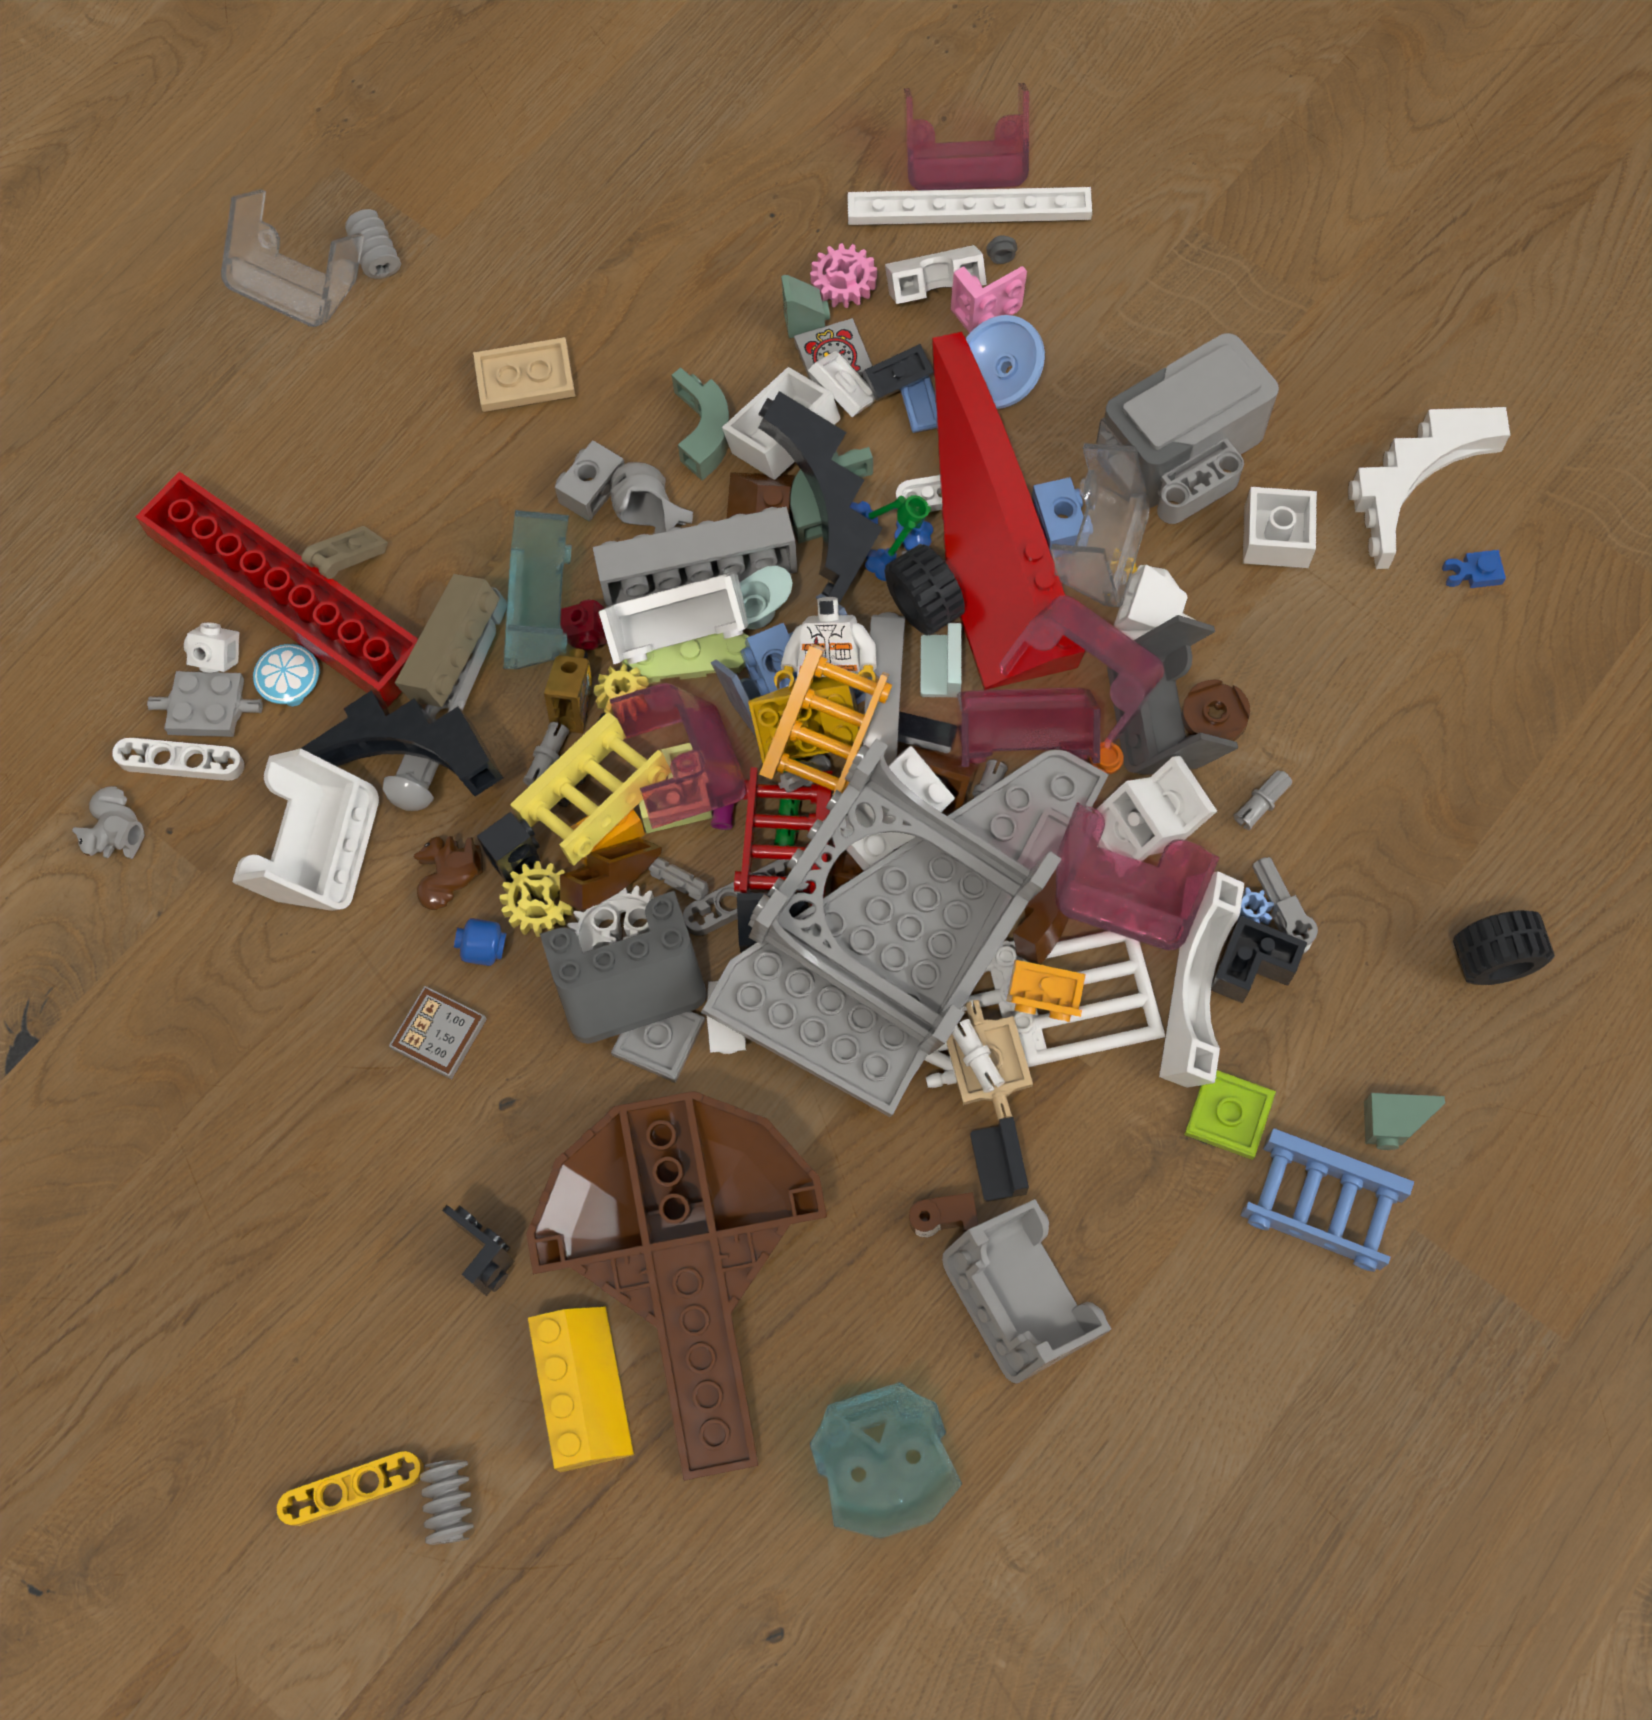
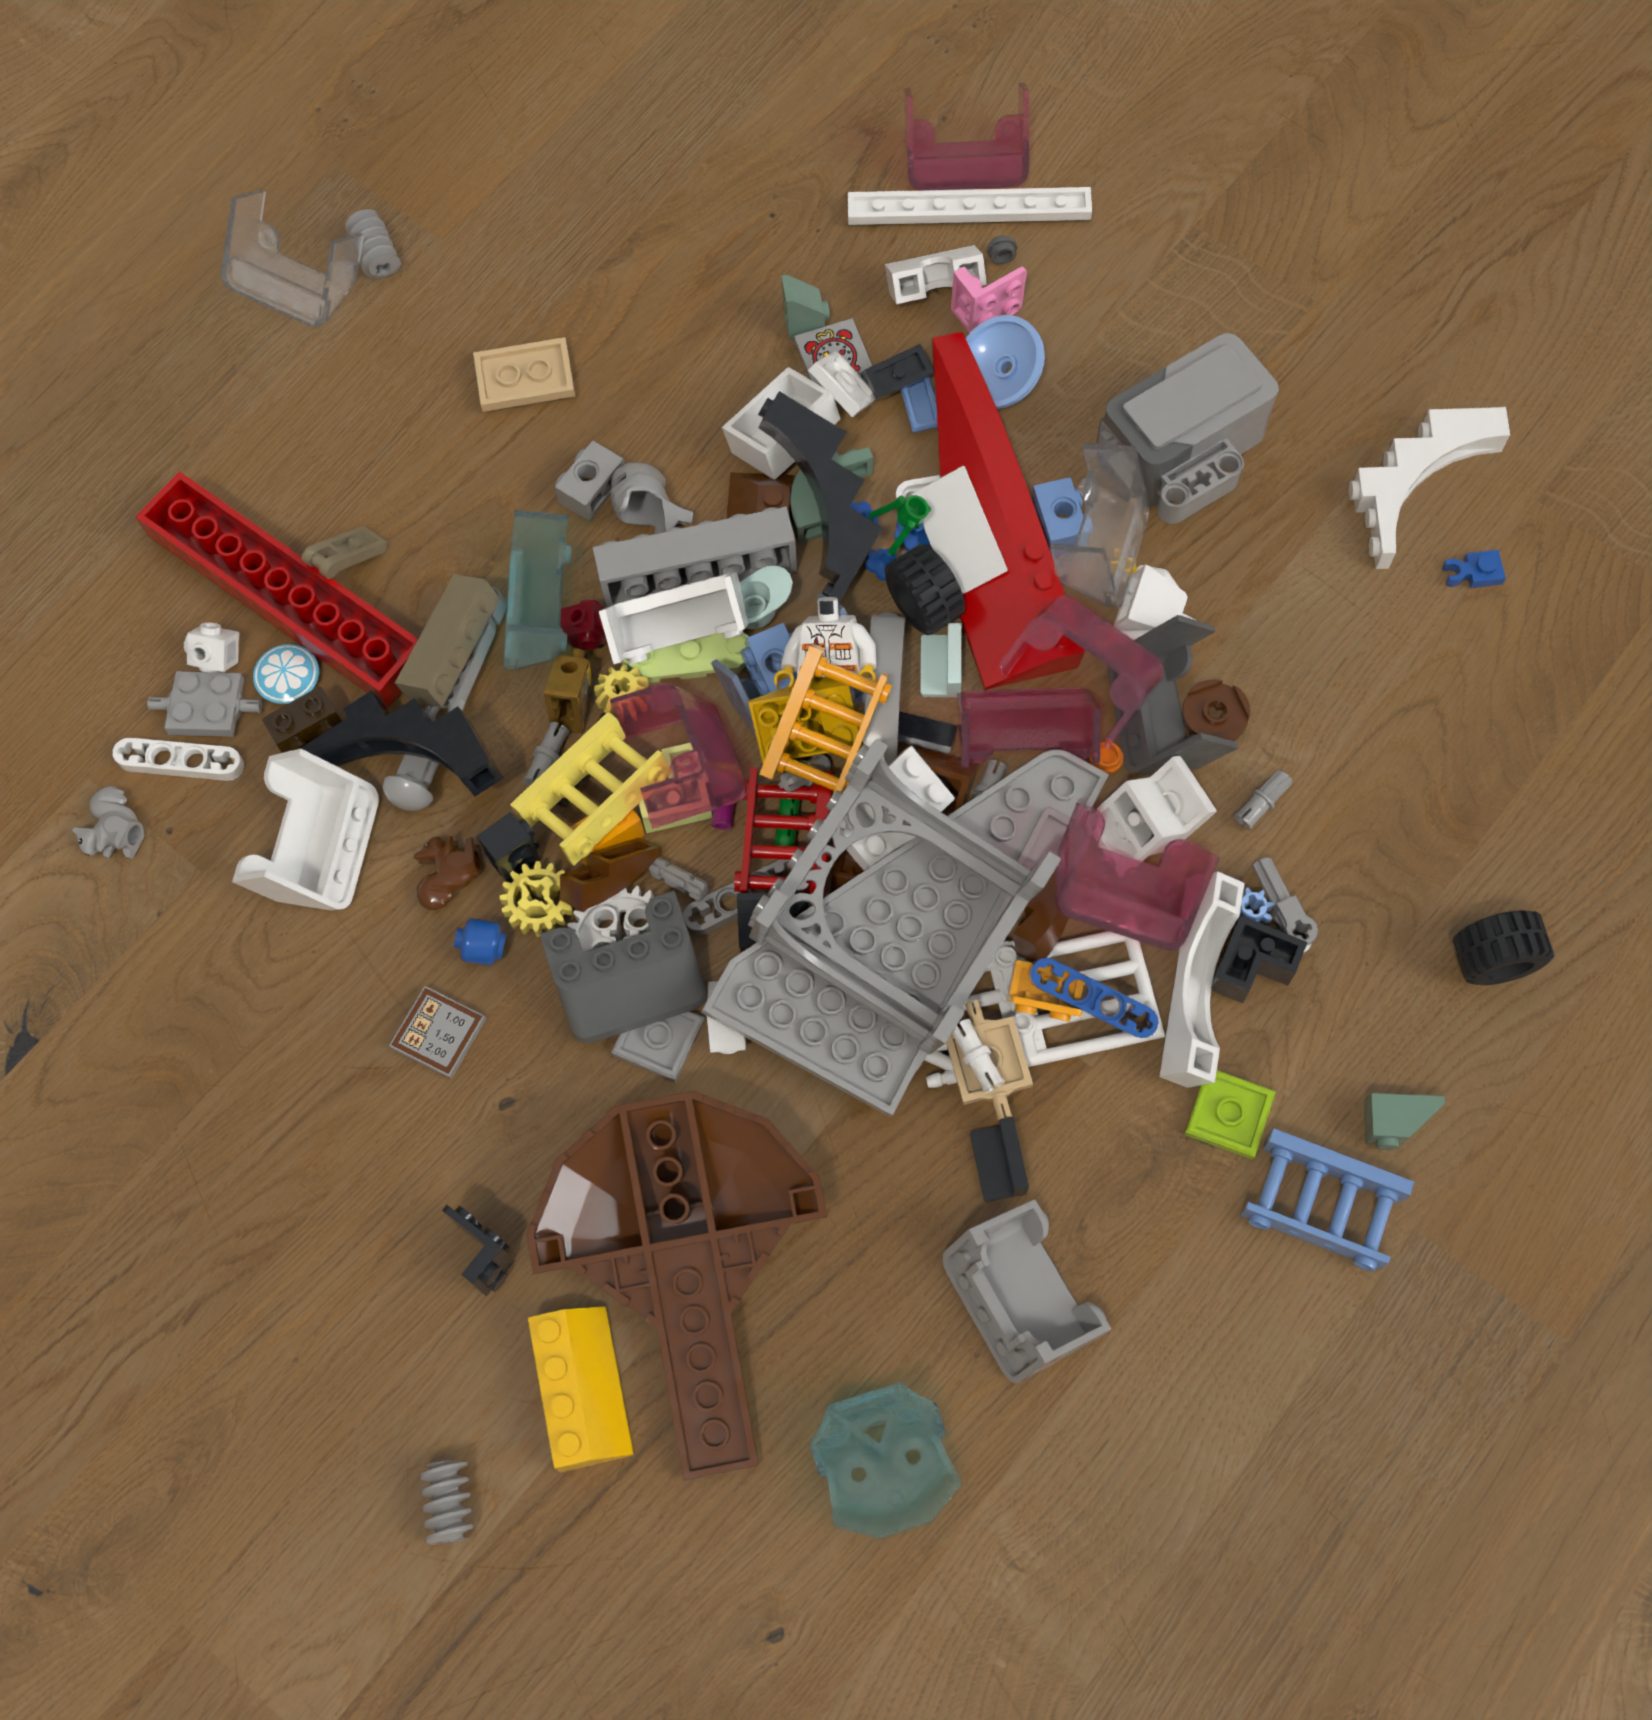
yellow beam [277,1451,424,1526] -> none
sand green arch [672,367,730,480] -> none
bright pink gear [810,243,877,308] -> none
reddish brown leg [909,1192,978,1237] -> none
white brick [1243,487,1317,568] -> none
none -> dark brown bracket [262,687,342,753]
none -> white sticker [911,466,1008,594]
none -> blue beam [1028,958,1159,1038]

